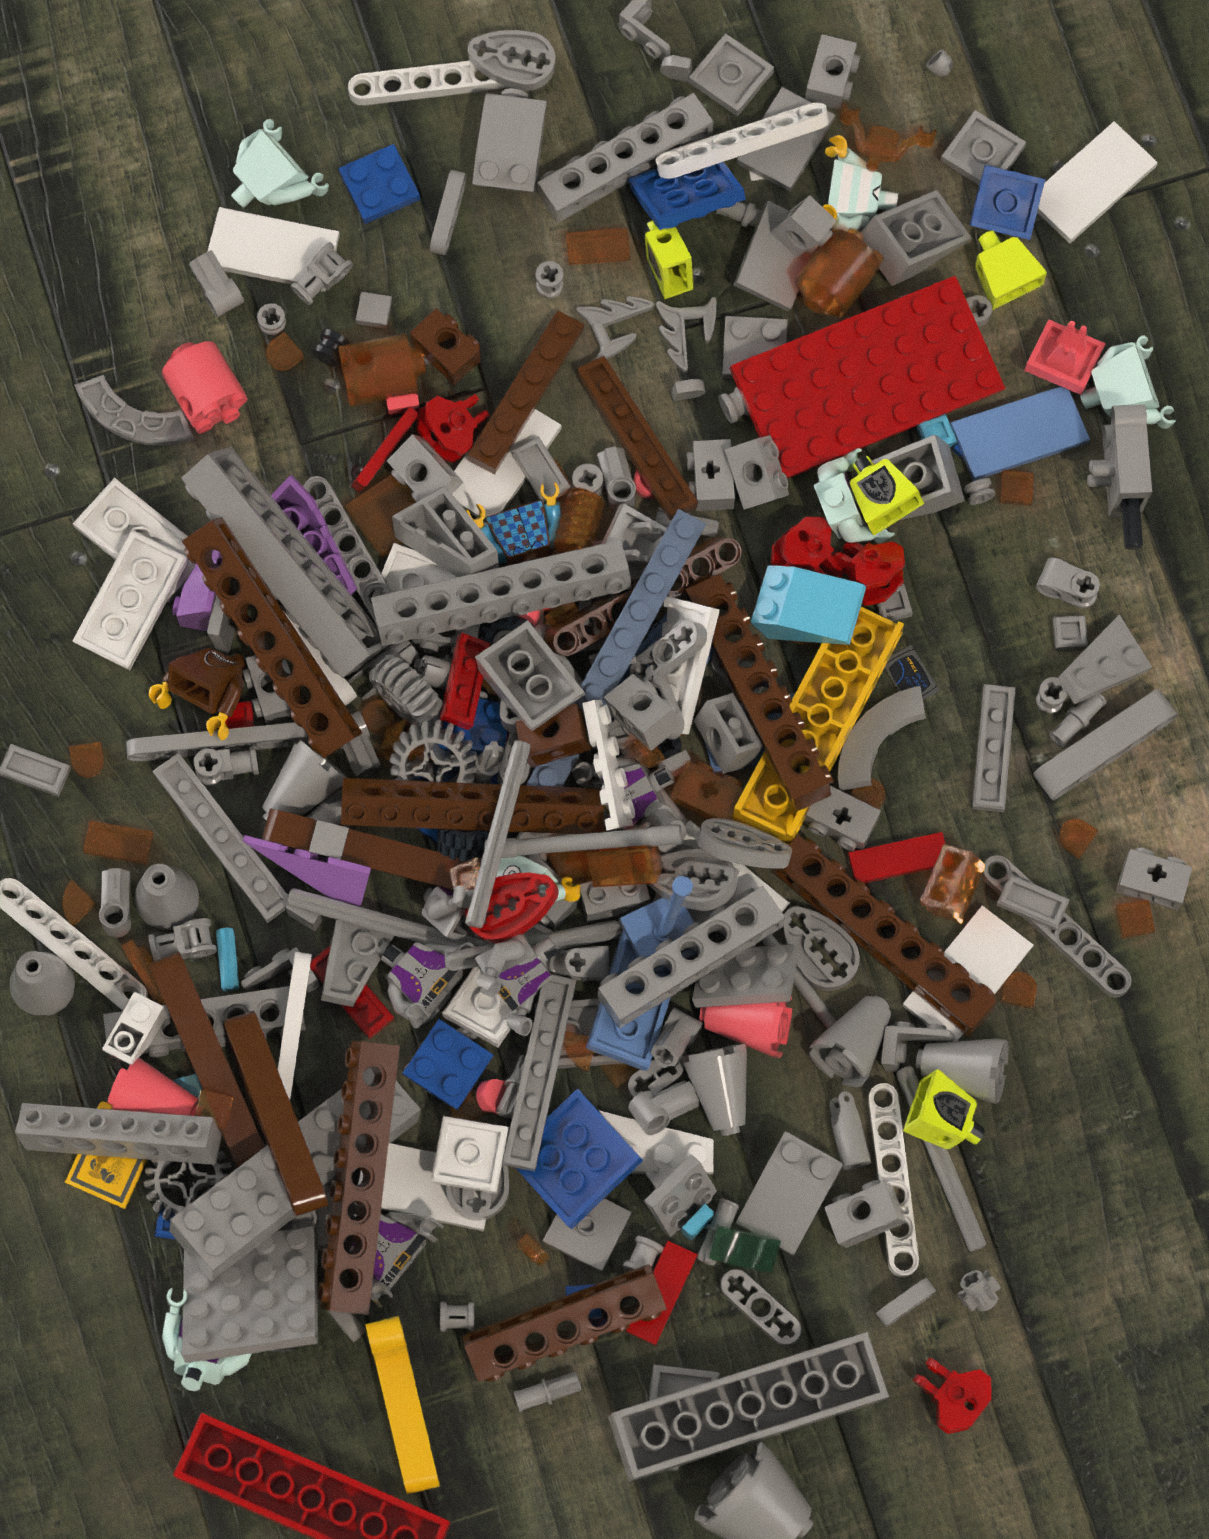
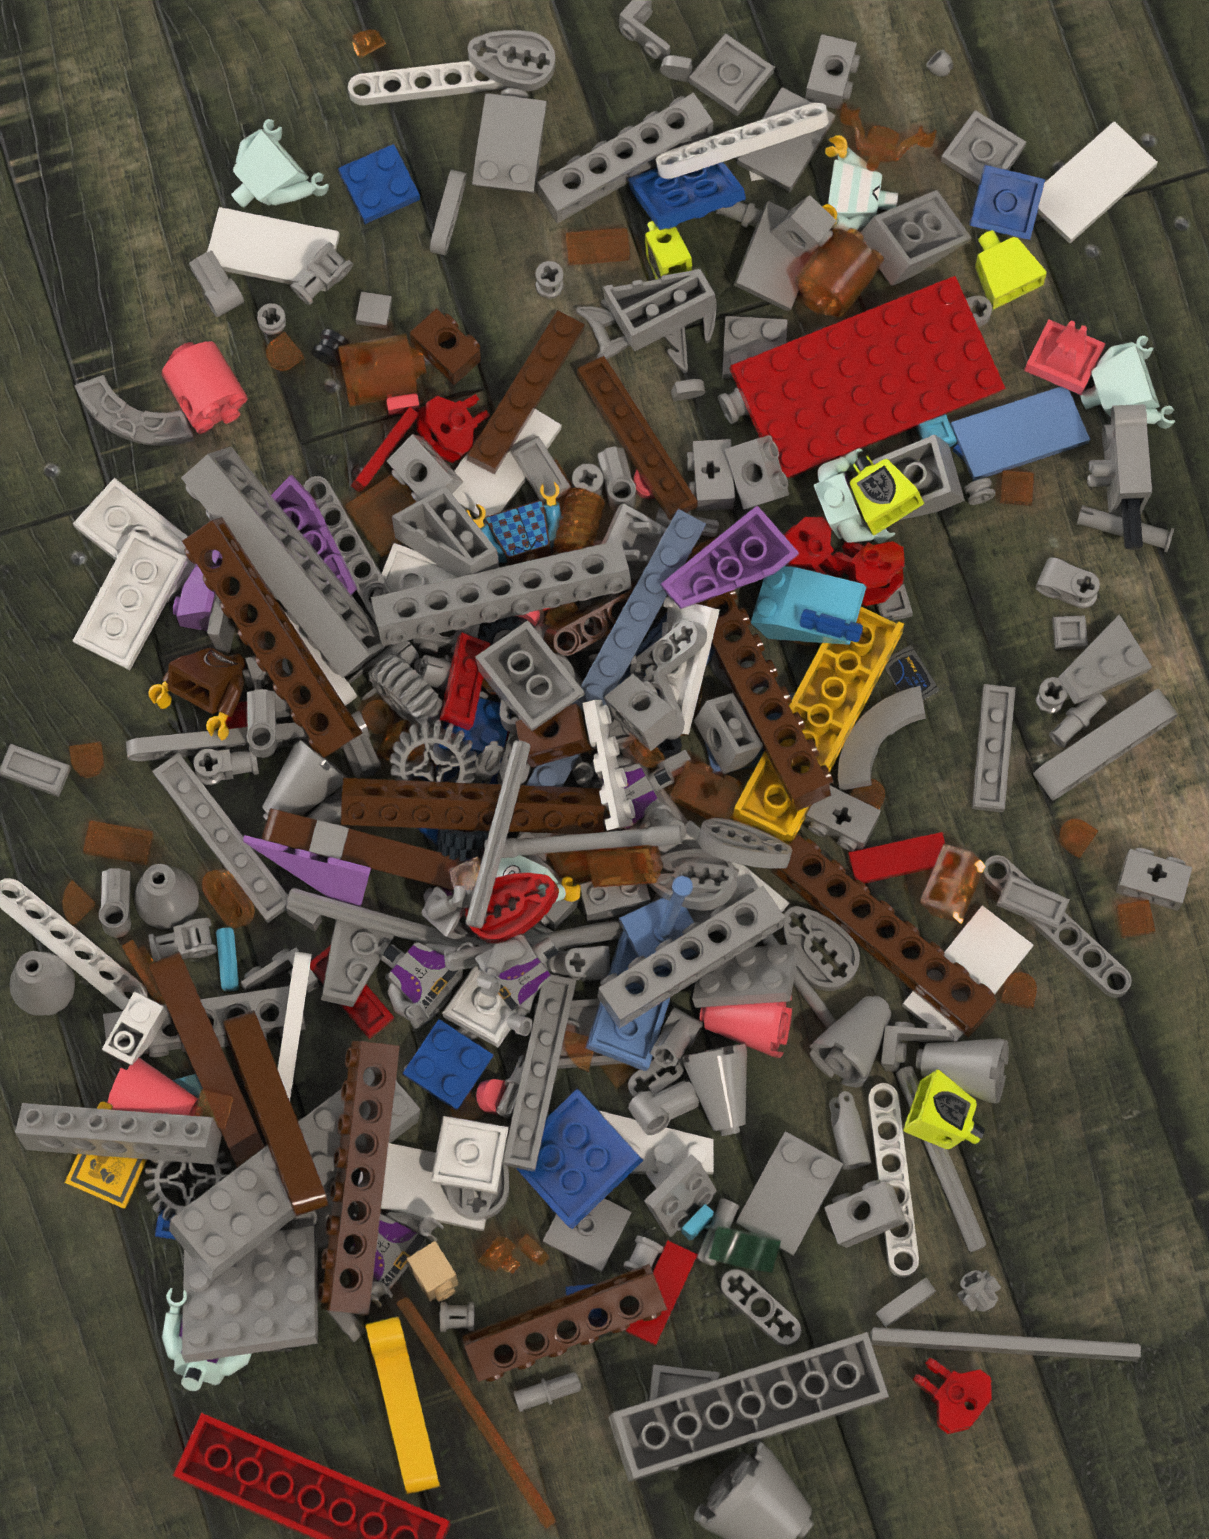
none -> clear orange plate [202,869,255,928]
none -> light grey piece [246,689,277,758]
none -> clear orange tile [353,30,386,58]
none -> clear orange tile [396,1297,556,1531]
none -> tan brick [406,1241,458,1302]
none -> clear orange tile [478,1235,521,1274]
none -> light grey wedge [603,269,716,352]
none -> medium lavender wedge [660,505,799,609]
none -> blue axle [800,609,863,642]
none -> light grey tile [870,1327,1141,1362]
none -> light grey pin [1077,505,1174,553]

